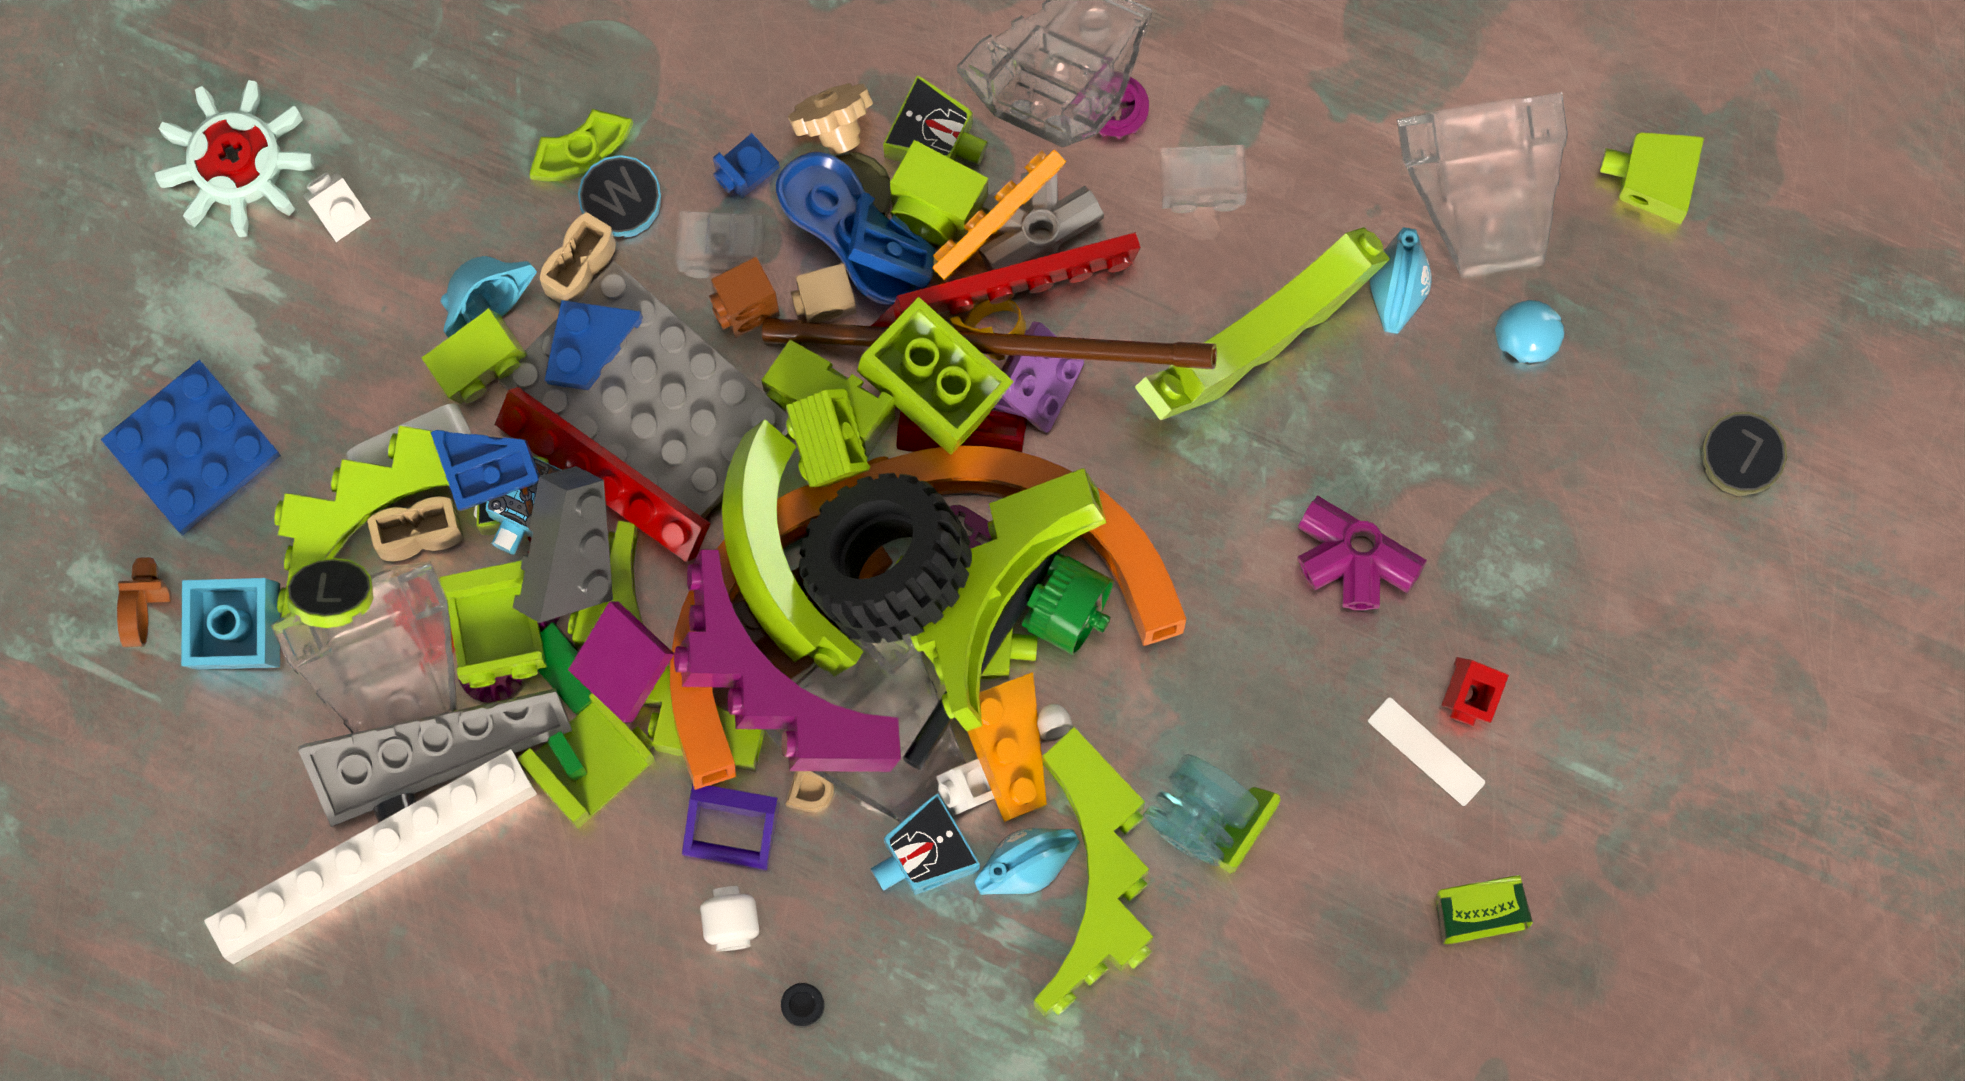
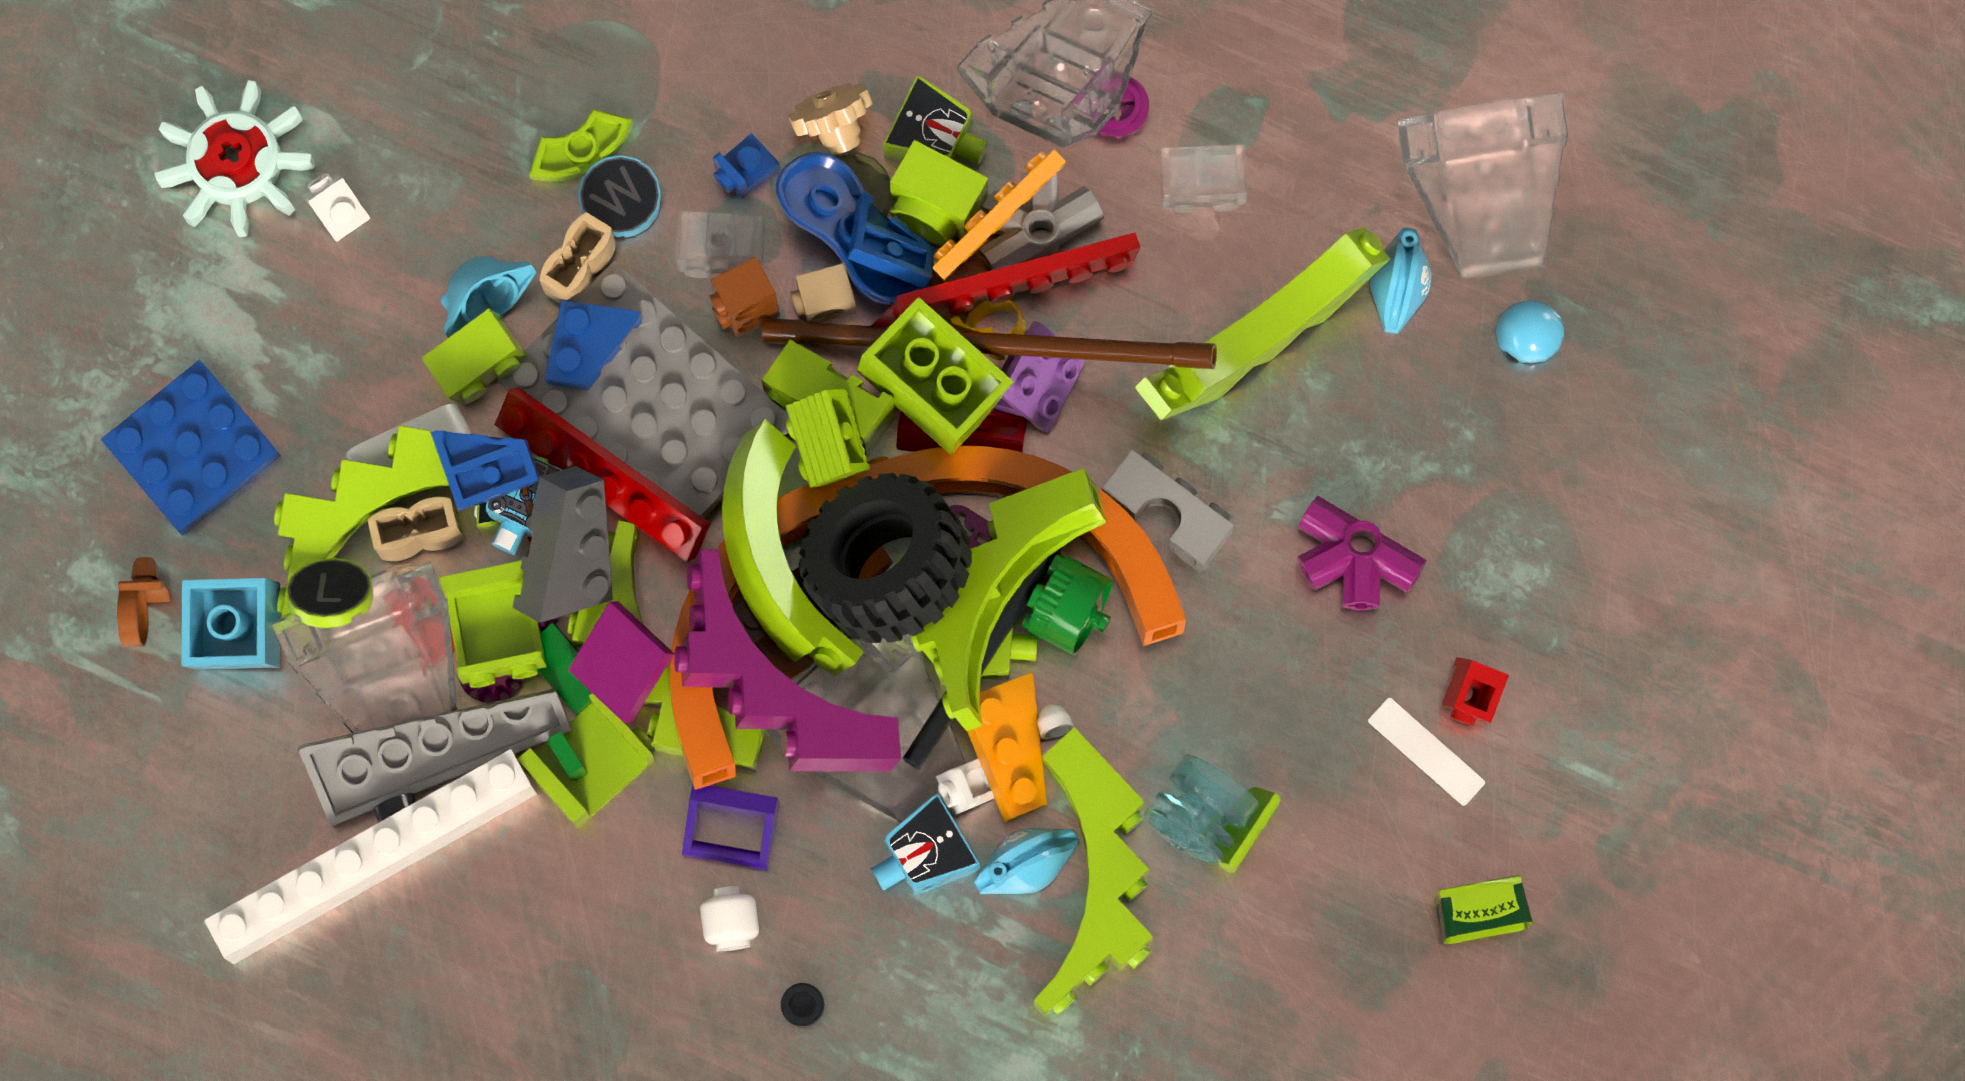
tan tile [785,771,834,813] -> none
lime torso [1600,133,1704,224] -> none
black tile [1701,412,1787,496] -> none
none -> light grey arch [1101,450,1234,573]

